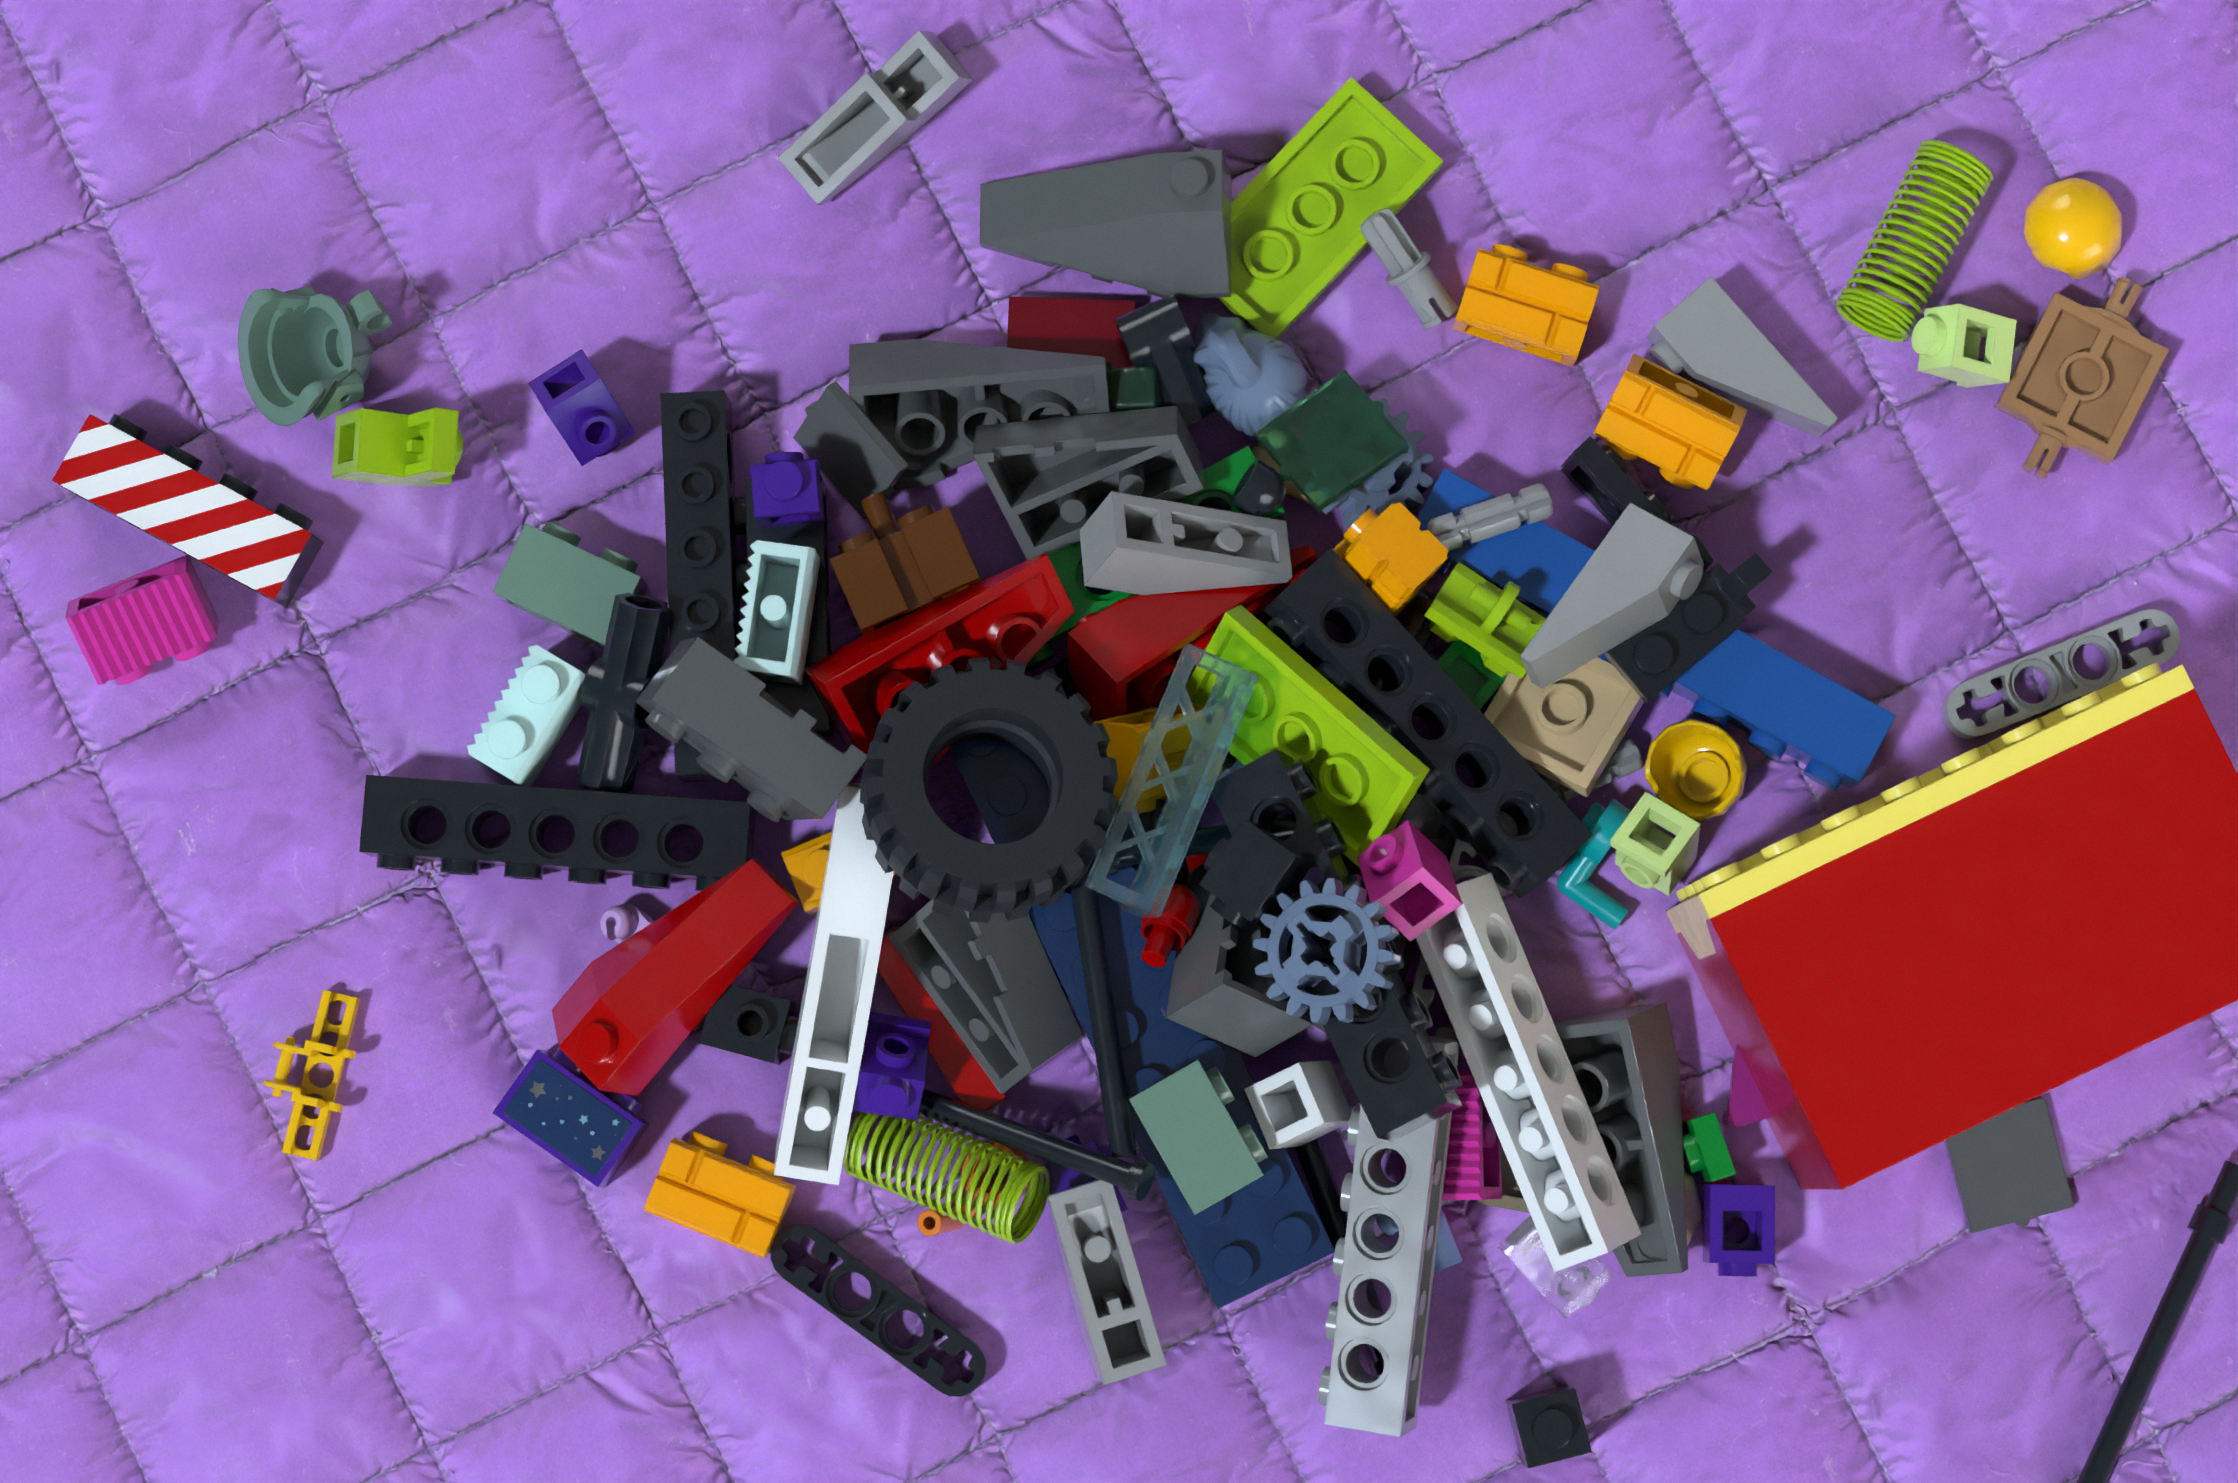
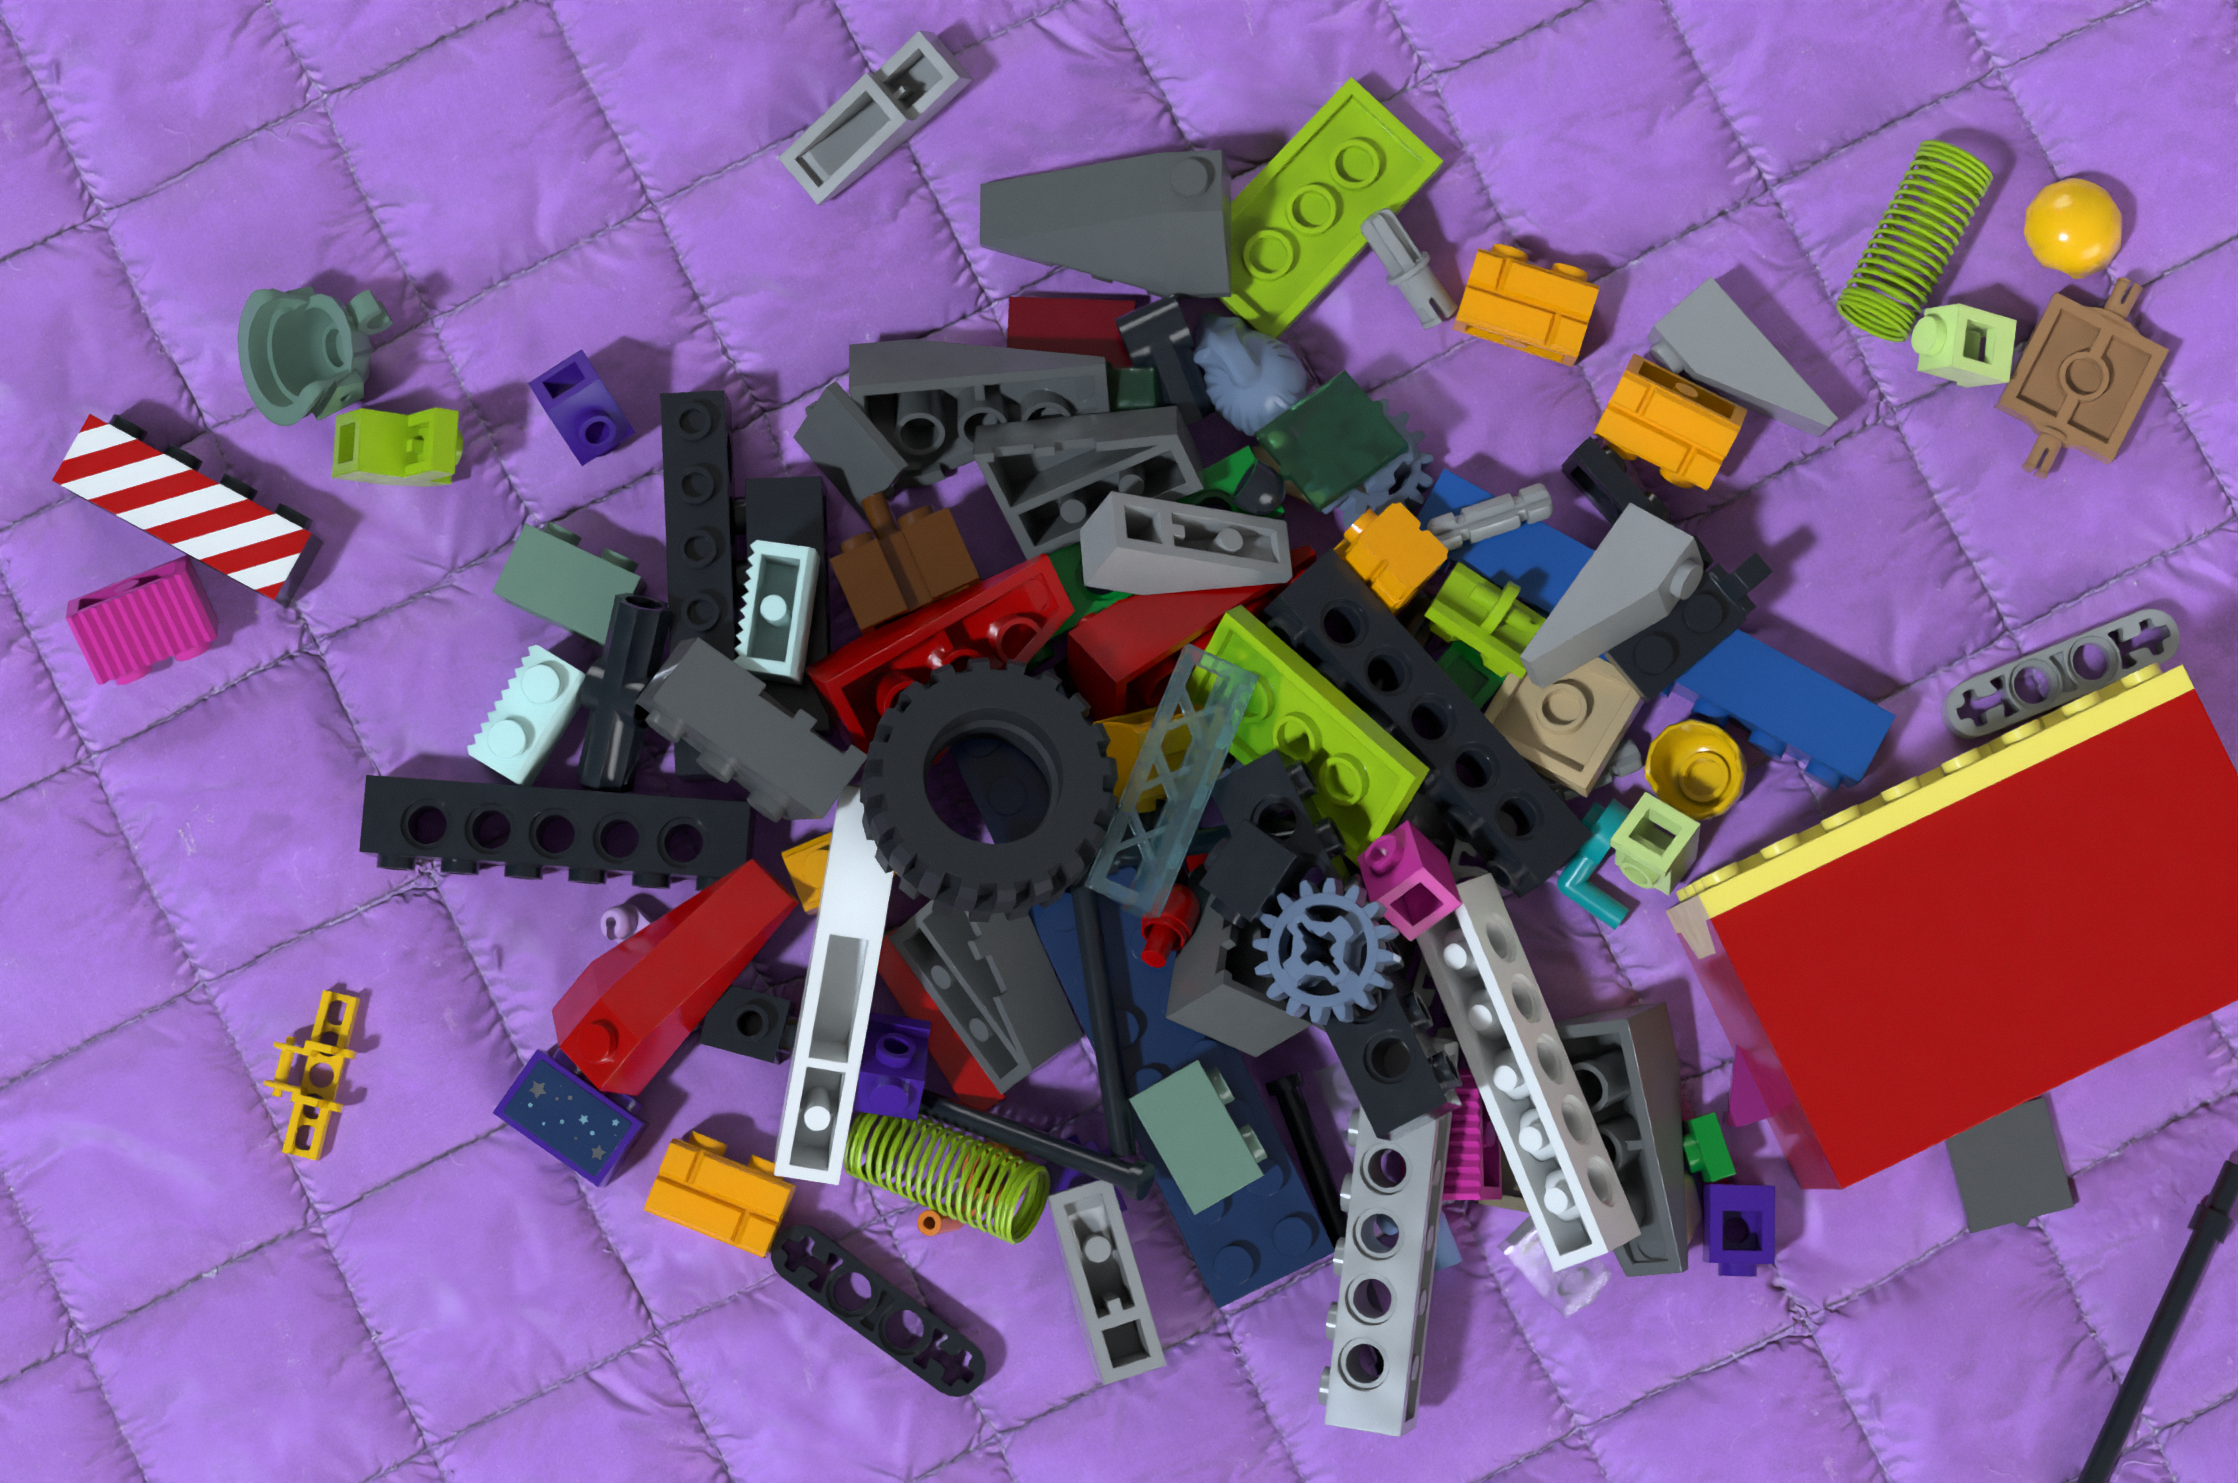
dark purple brick [750,452,825,529] -> none
white brick [1244,1061,1352,1149] -> none
black brick [1505,1384,1592,1469] -> none

